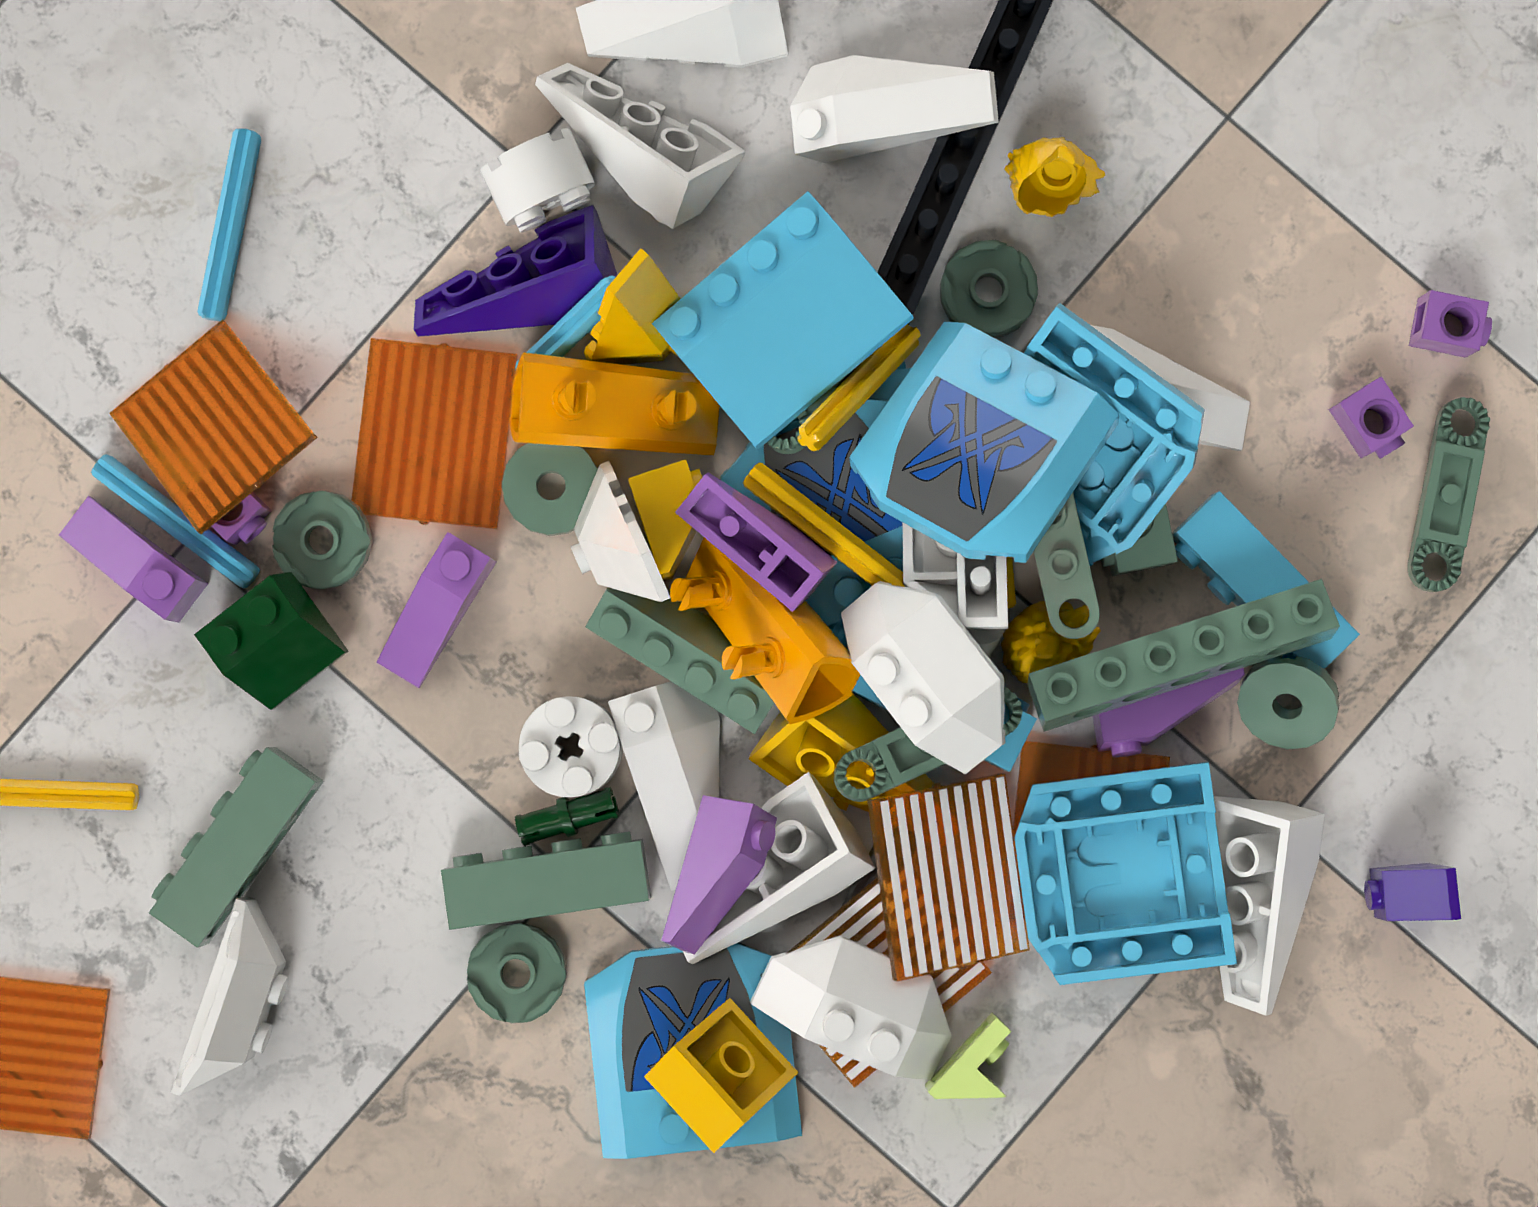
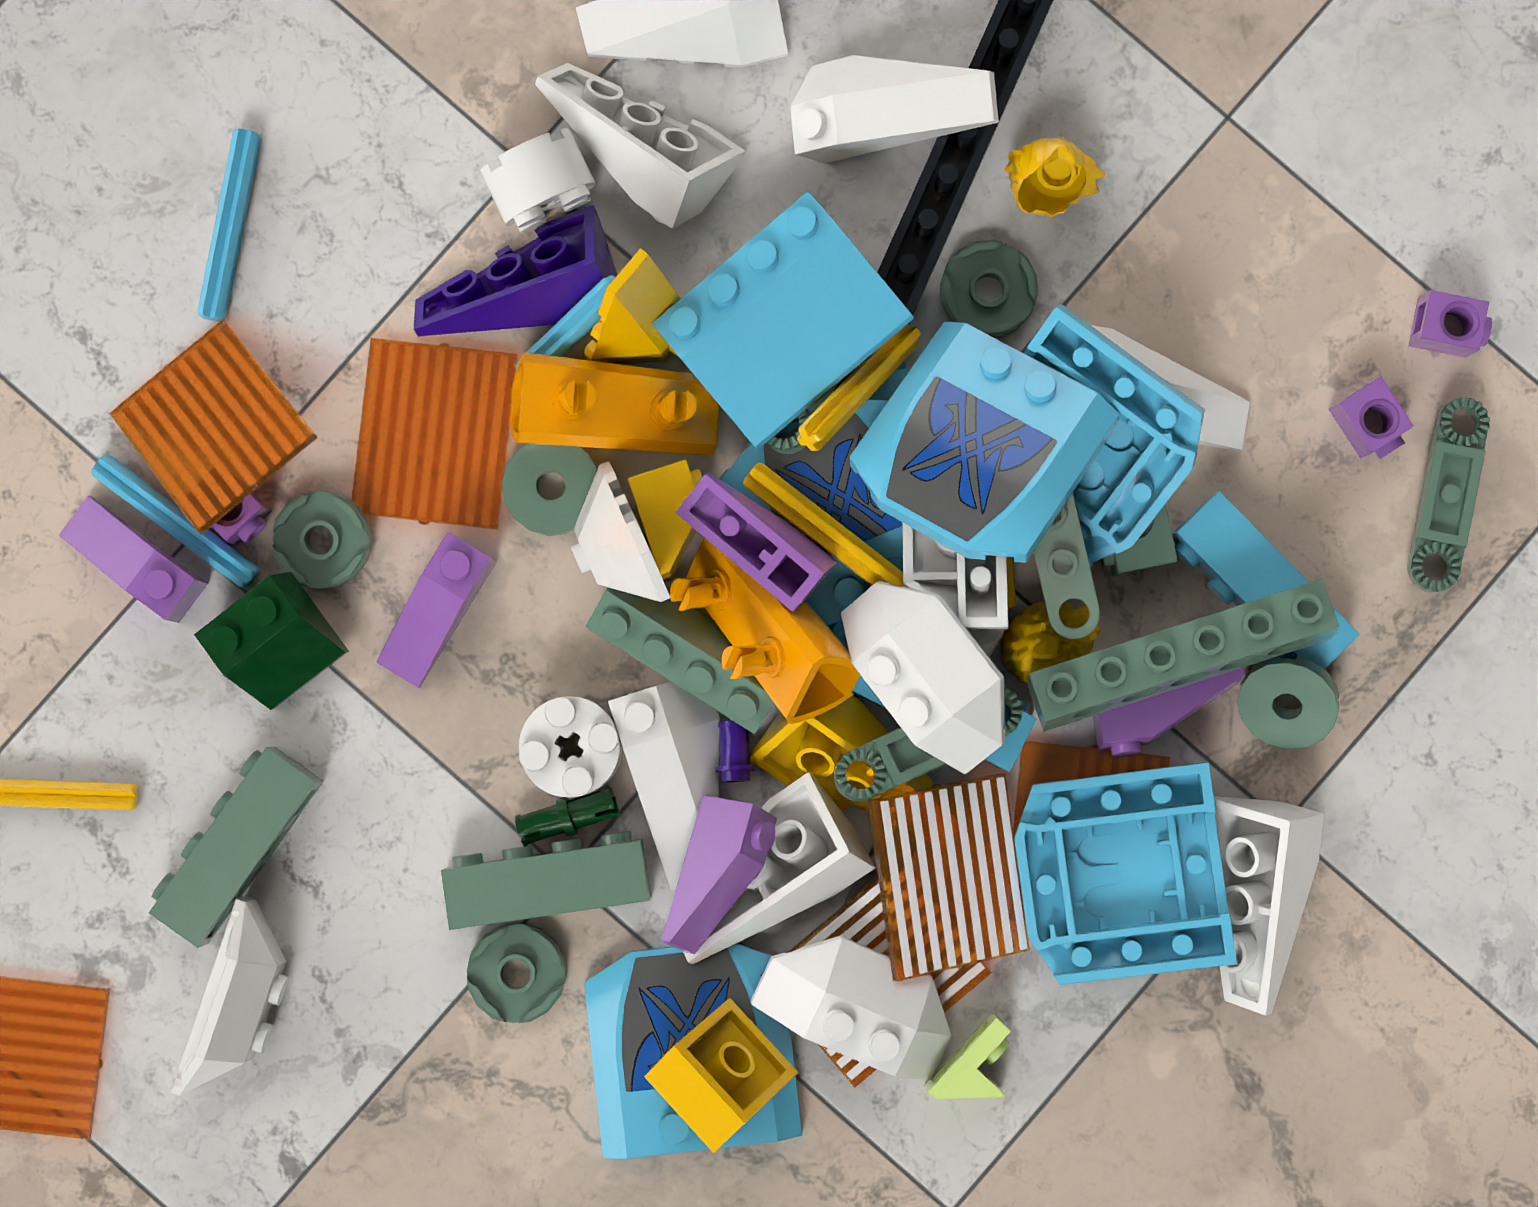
slope [1364,863,1461,921] -> none
none -> dark purple pin [715,720,755,782]

